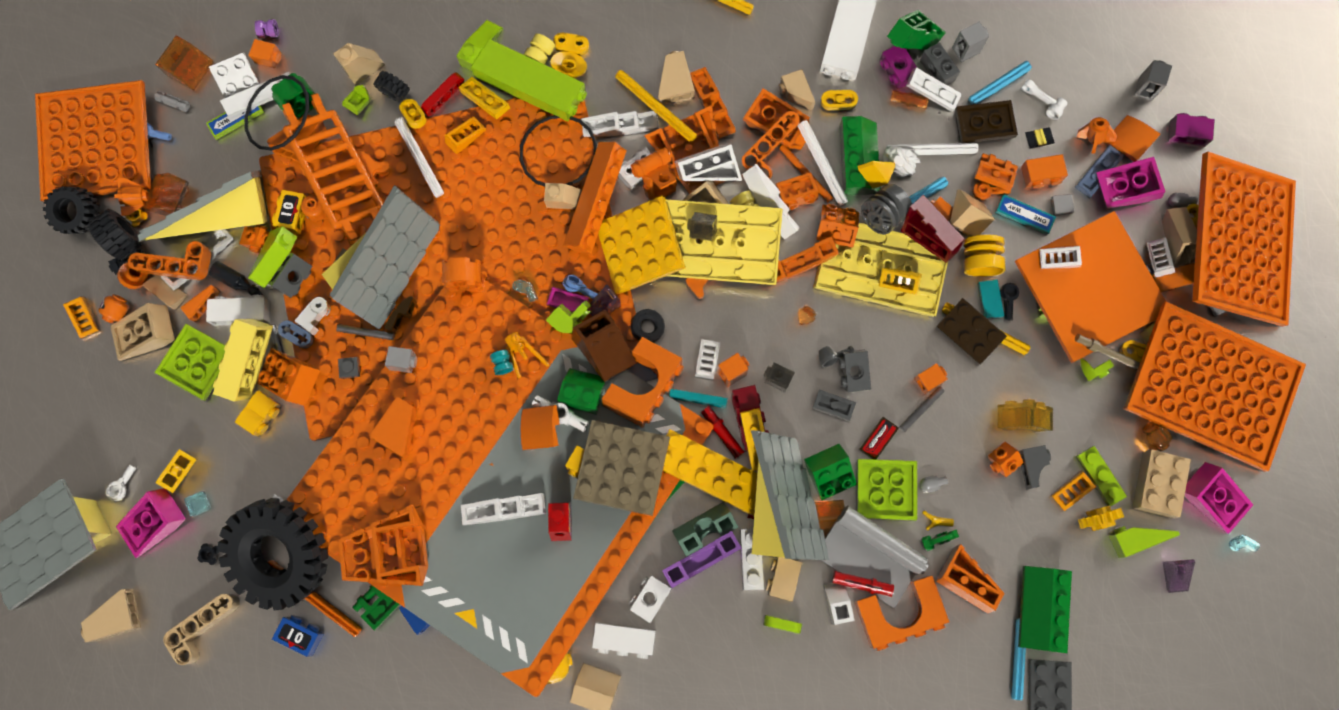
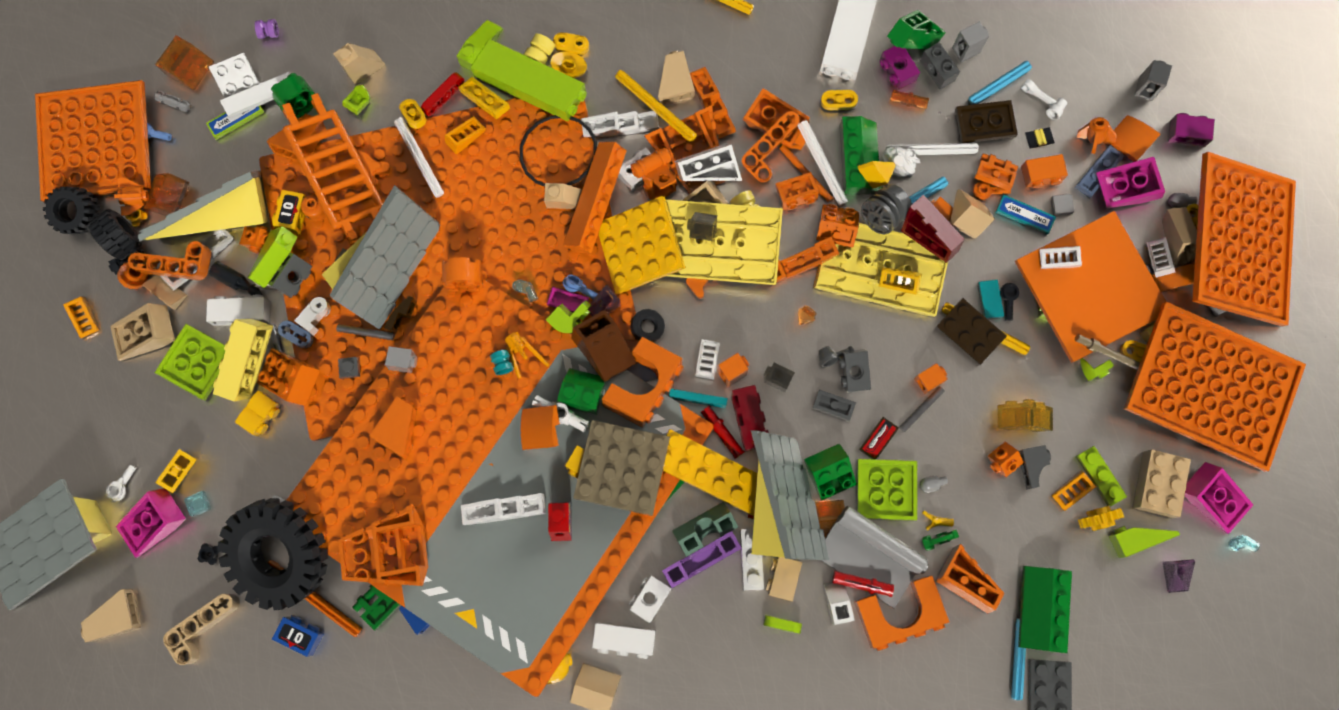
orange head [98,294,129,323] -> none
orange slope [181,285,221,322] -> none
black piece [244,75,309,151] -> none
orange brick [249,39,281,68] -> none
black tyre [373,71,410,102] -> none
yellow plate [740,408,765,471] -> none
white slope [742,164,800,239] -> none
tan slope [779,69,815,110] -> none
white plate [906,68,961,111] -> none
yellow wheel [963,235,1006,277] -> none
clear orange head [1141,422,1172,451] -> none

